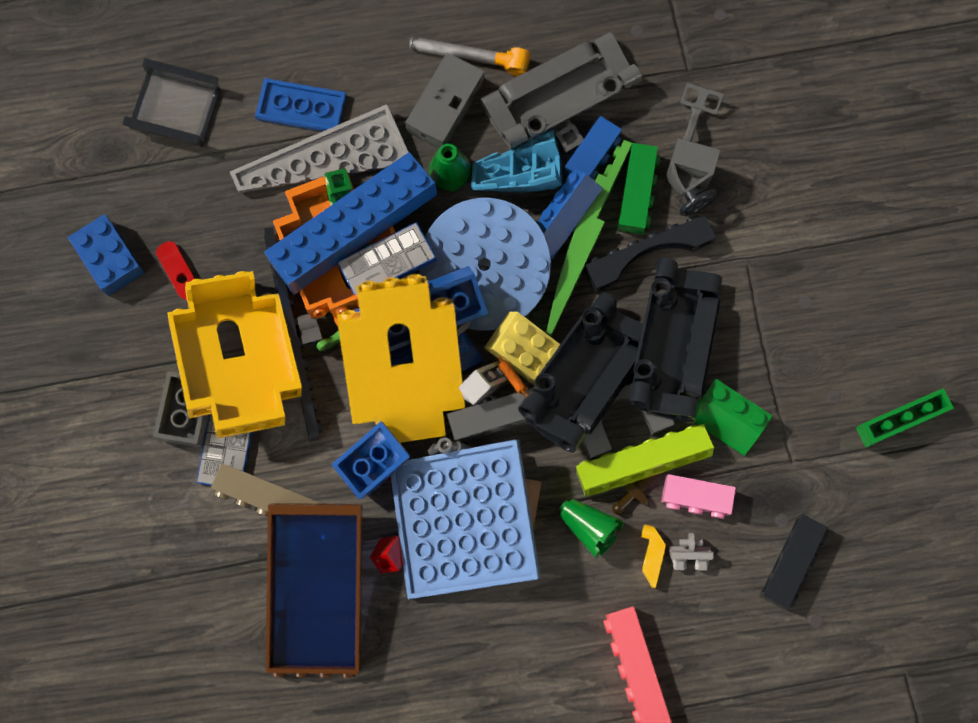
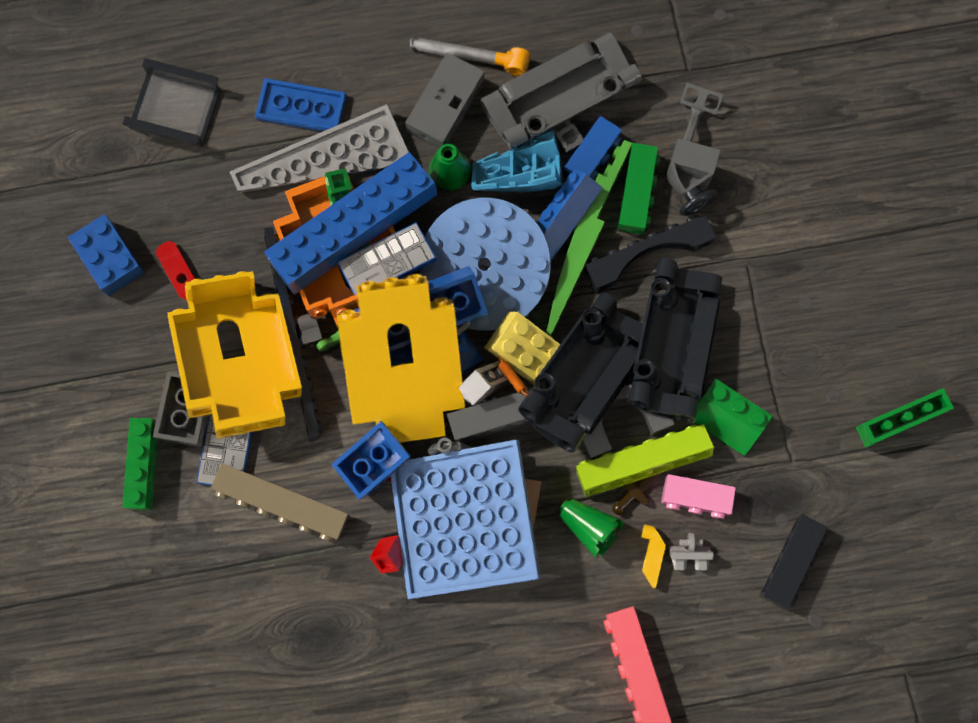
clear blue window [266,503,363,678] -> none
none -> green brick [122,418,158,511]

